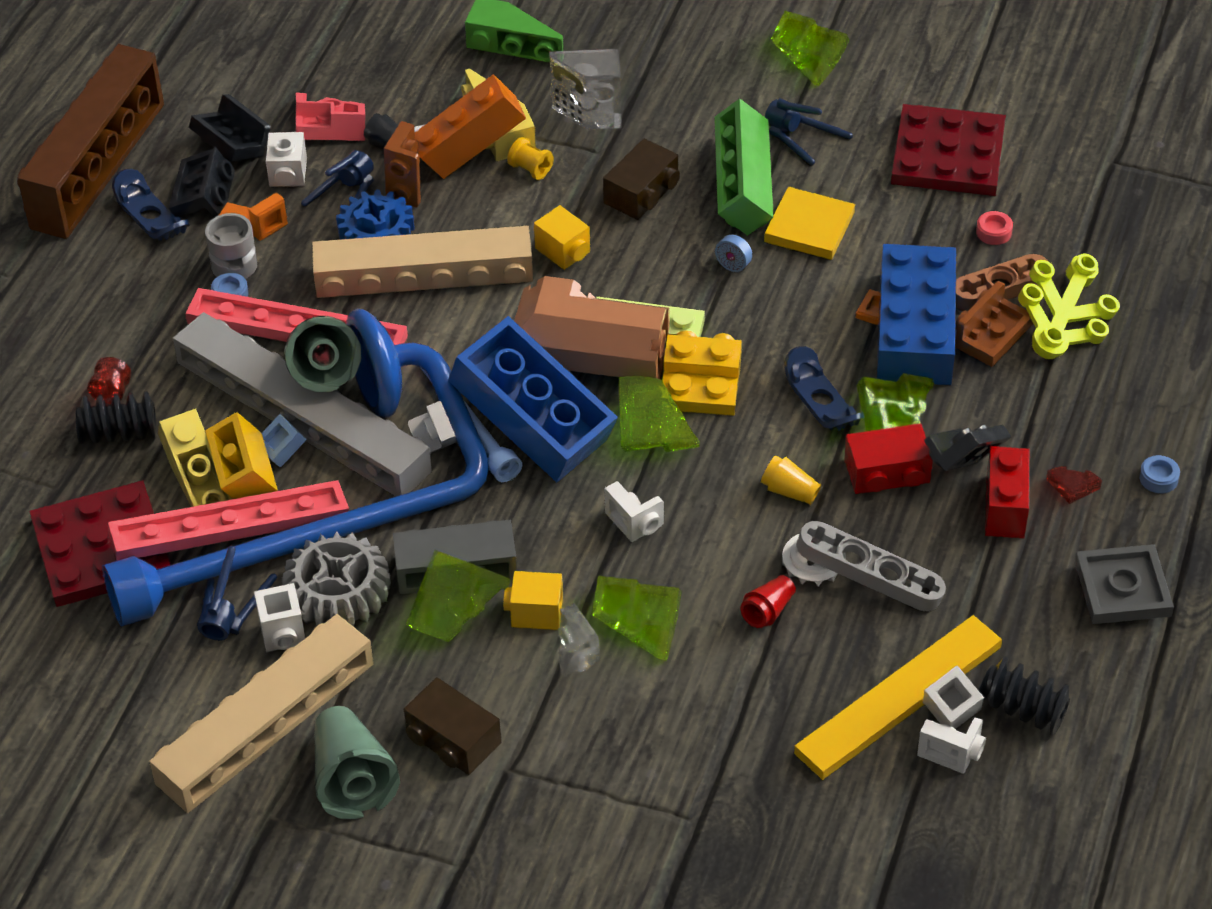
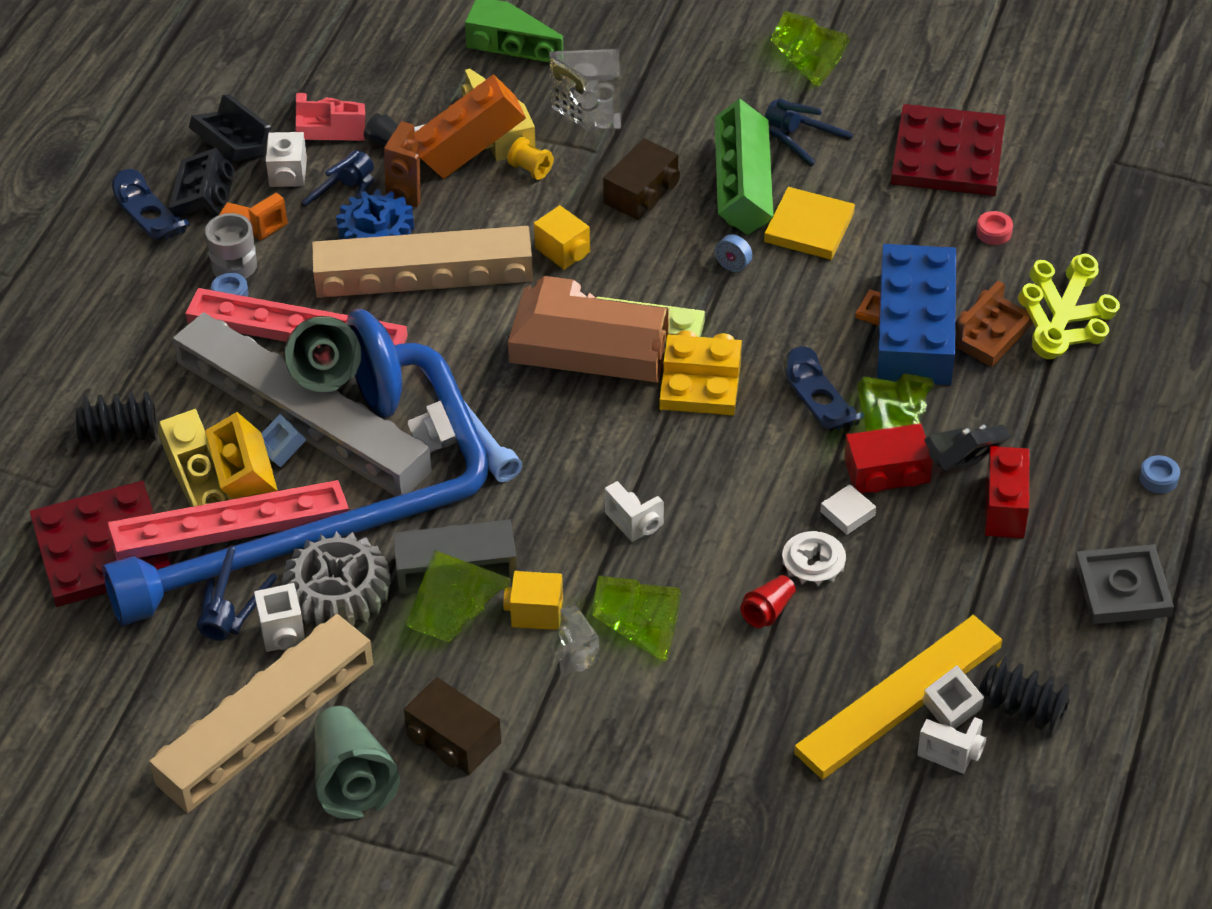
reddish brown brick [17,44,164,239] -> none
clear red wheel [87,357,132,404] -> none
blue brick [448,316,618,483] -> none
clear neon green slope [619,376,700,452] -> none
yellow cone [761,456,821,505] -> none
light grey beam [796,521,946,611] -> none
nougat beam [956,254,1049,312] -> none
clear red tile [1046,466,1102,504] -> none
none -> white tile [820,484,876,535]

